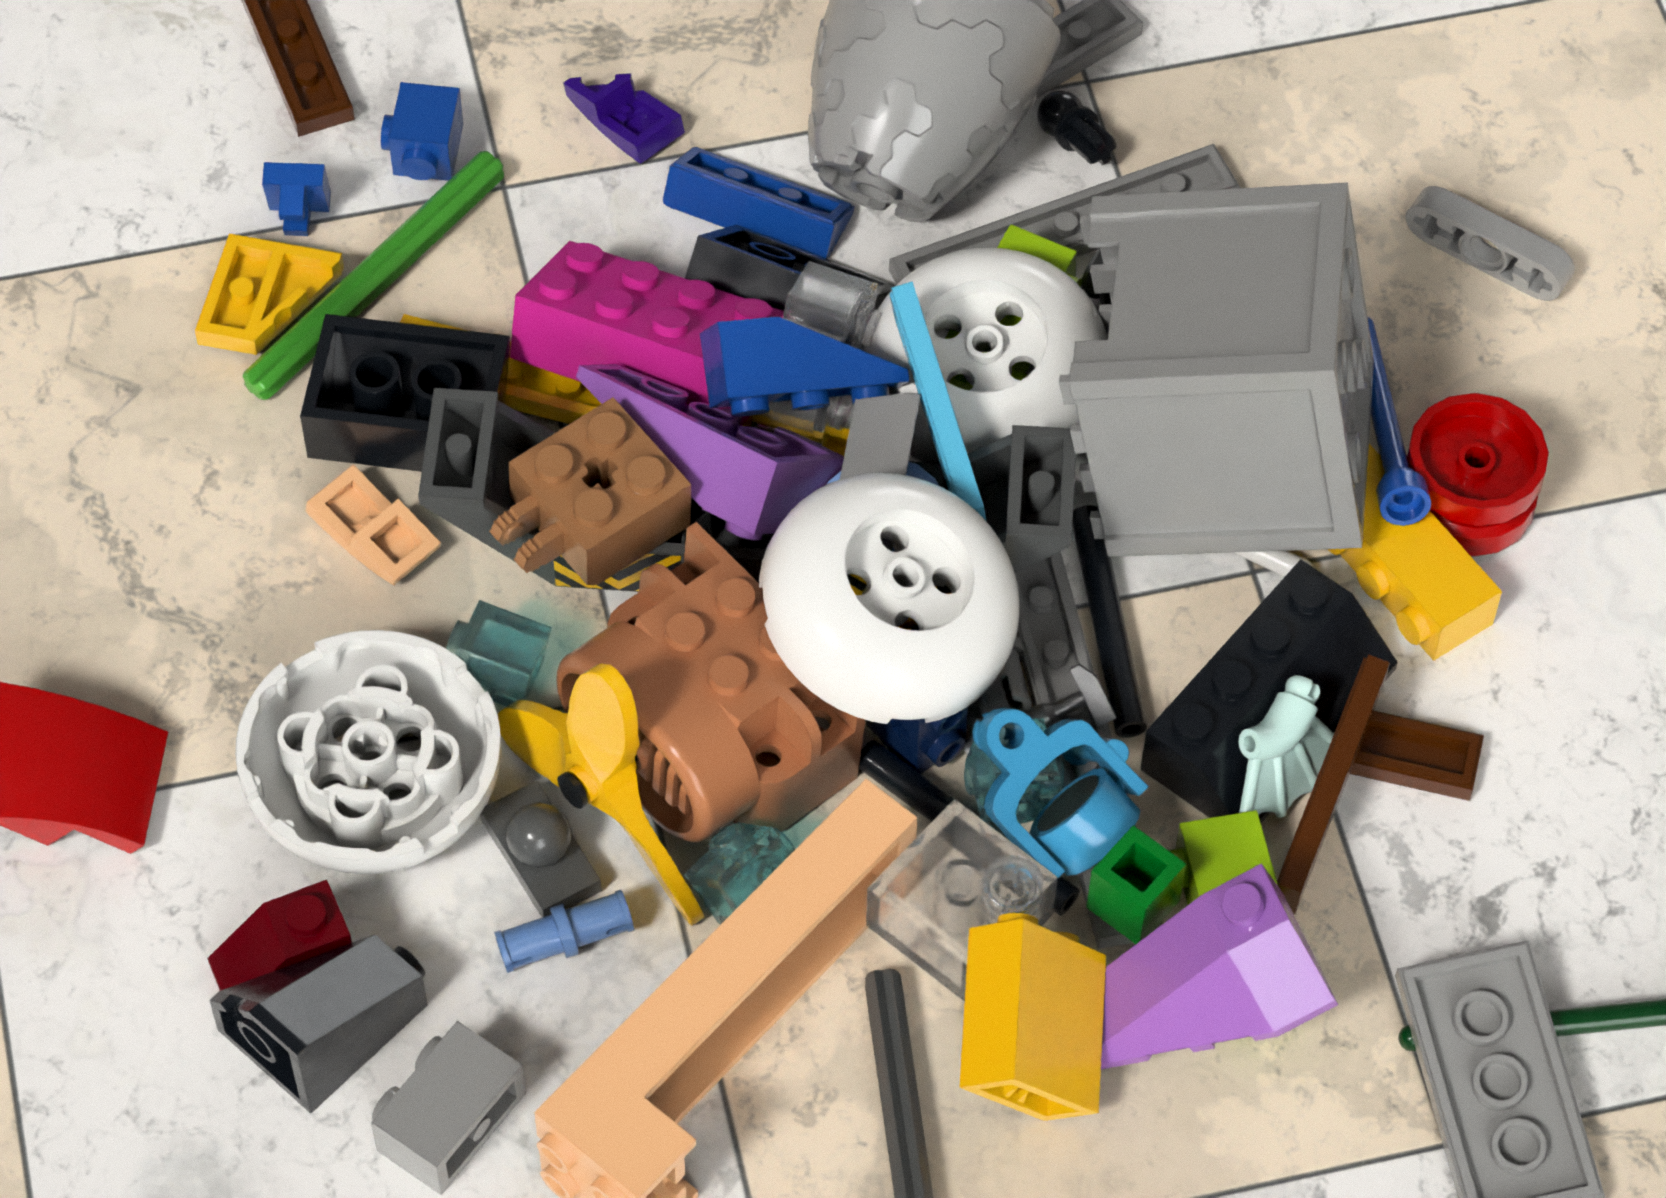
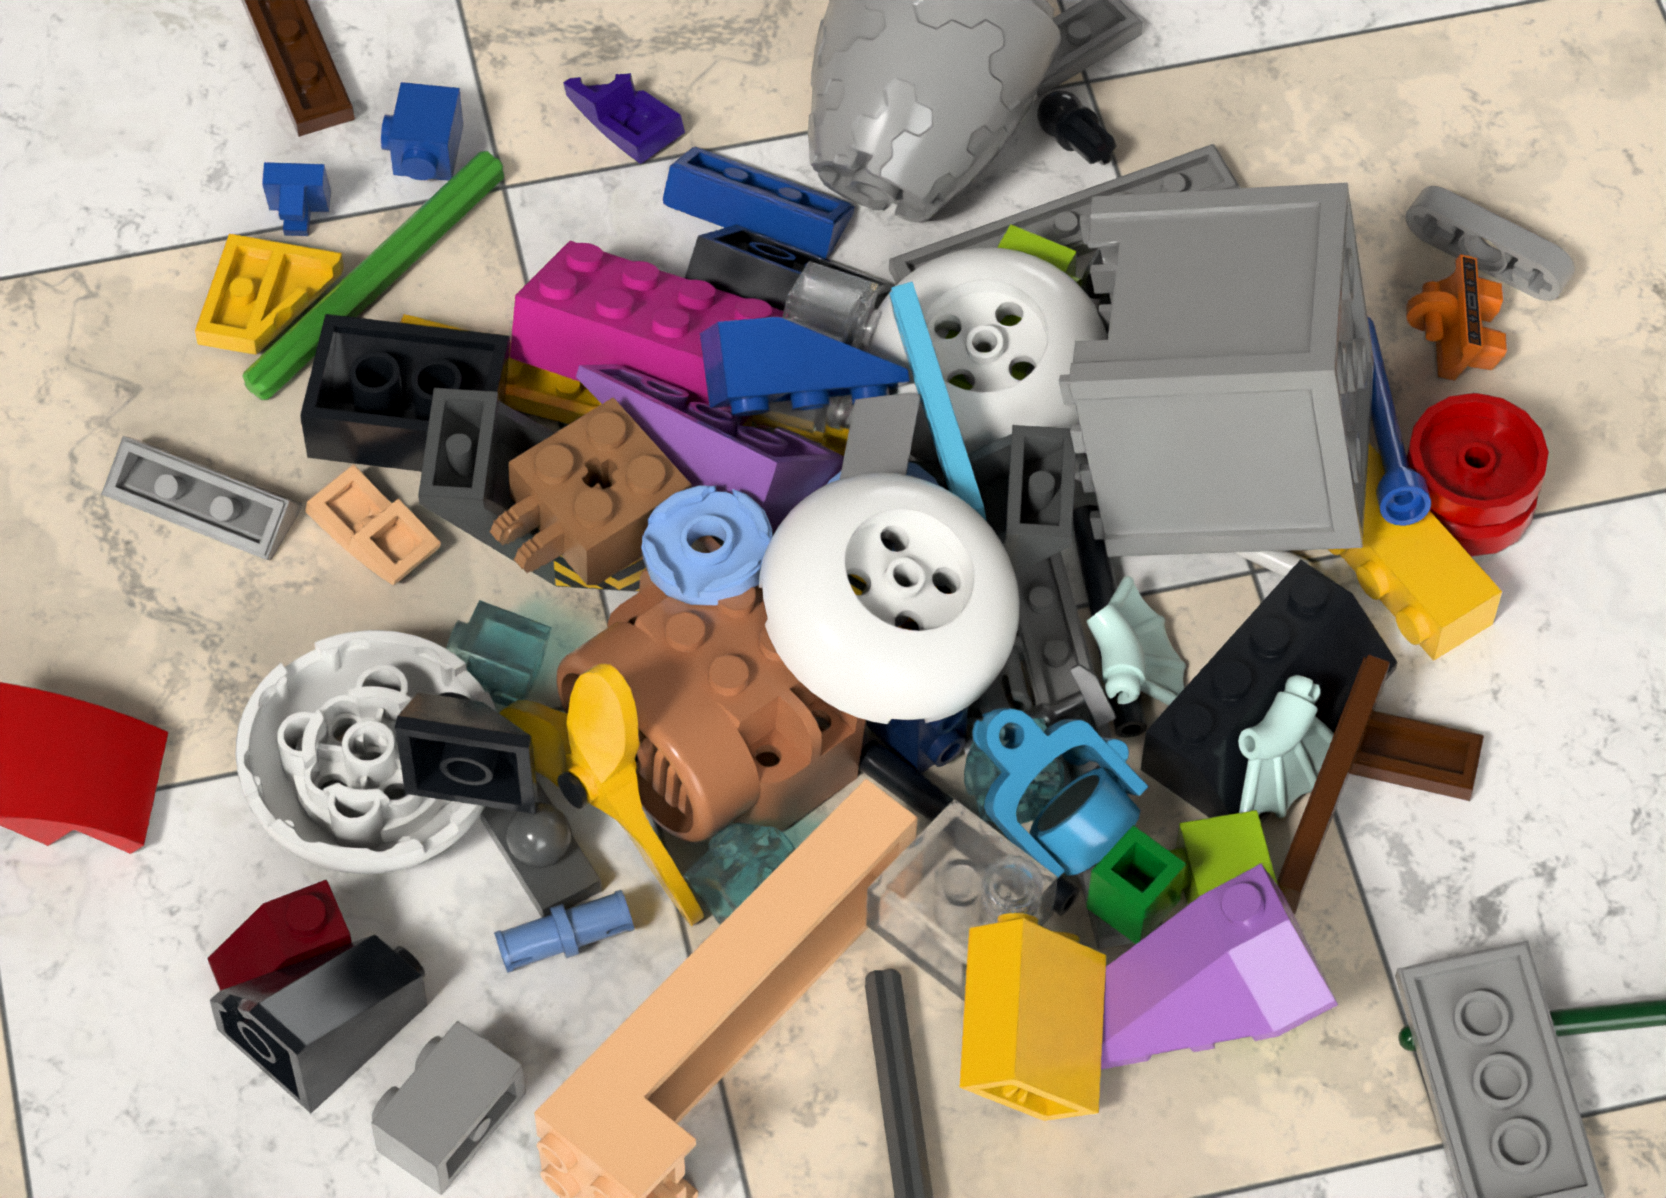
none -> light grey slope [101,436,302,560]
none -> black slope [395,692,539,814]
none -> light blue tile [641,485,773,605]
none -> light aqua arm [1086,576,1186,705]
none -> orange hips [1406,254,1507,381]

